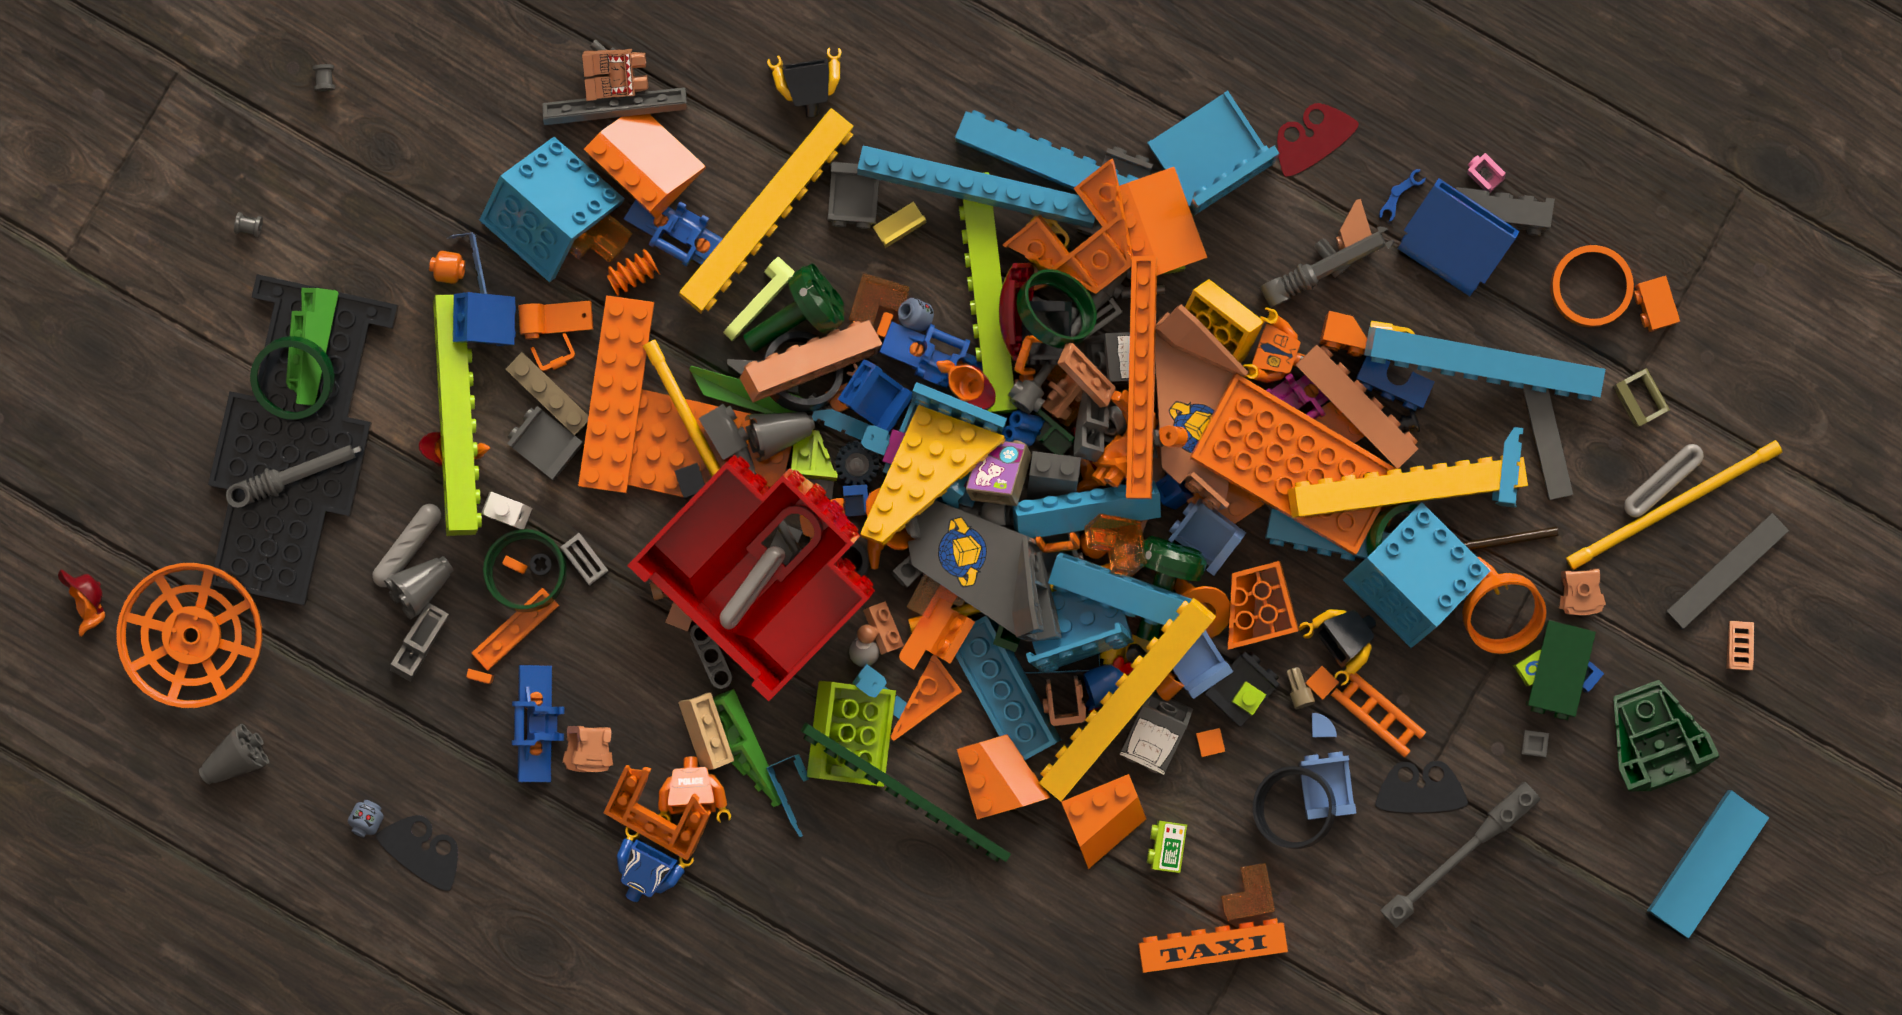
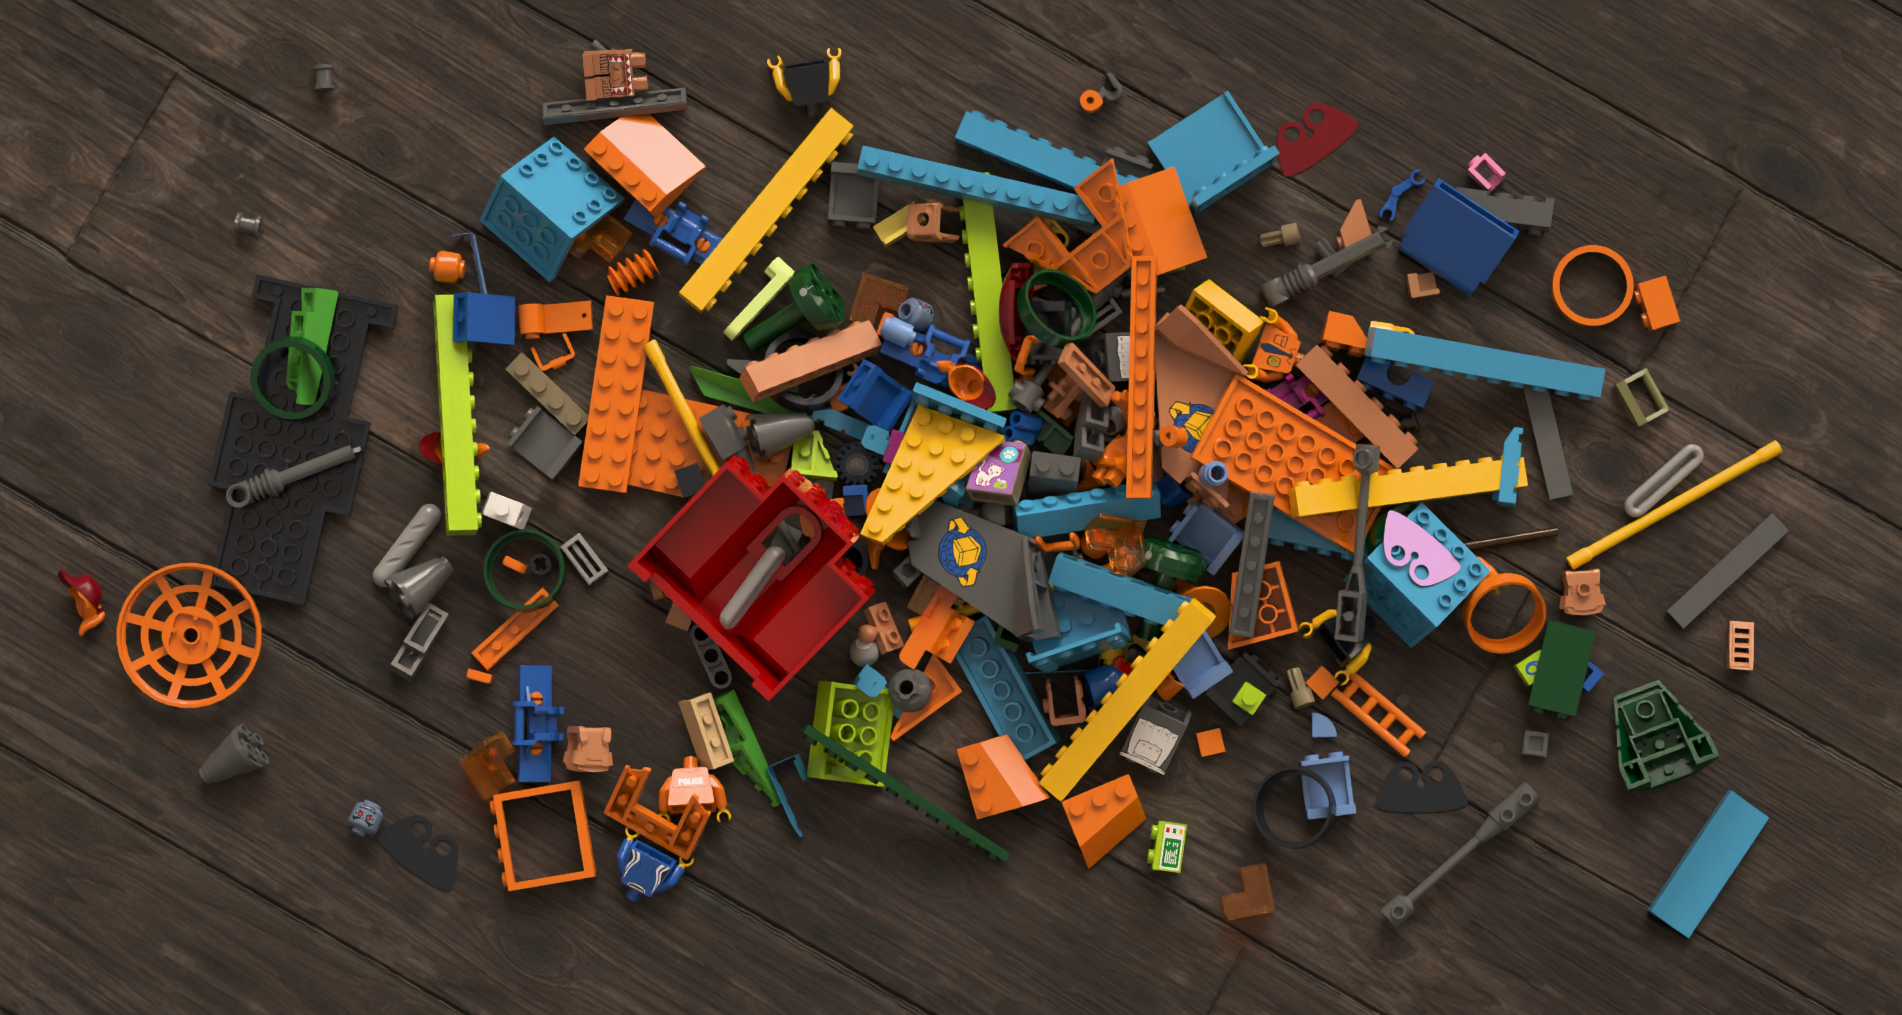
orange brick [1138,918,1288,973] -> none
none -> clear orange panel [458,730,516,801]
none -> orange window [490,781,597,891]
none -> medium blue brick [879,316,916,348]
none -> dark grey piece [888,668,932,713]
none -> nougat piece [907,199,960,243]
none -> leg [1080,73,1123,113]
none -> medium blue brick [1198,461,1228,487]
none -> dark grey tile [1229,491,1275,638]
none -> dark tan piece [1260,222,1301,247]
none -> dark grey bar [1335,444,1380,642]
none -> lavender piece [1384,511,1461,586]
none -> medium nougat panel [1405,272,1440,301]

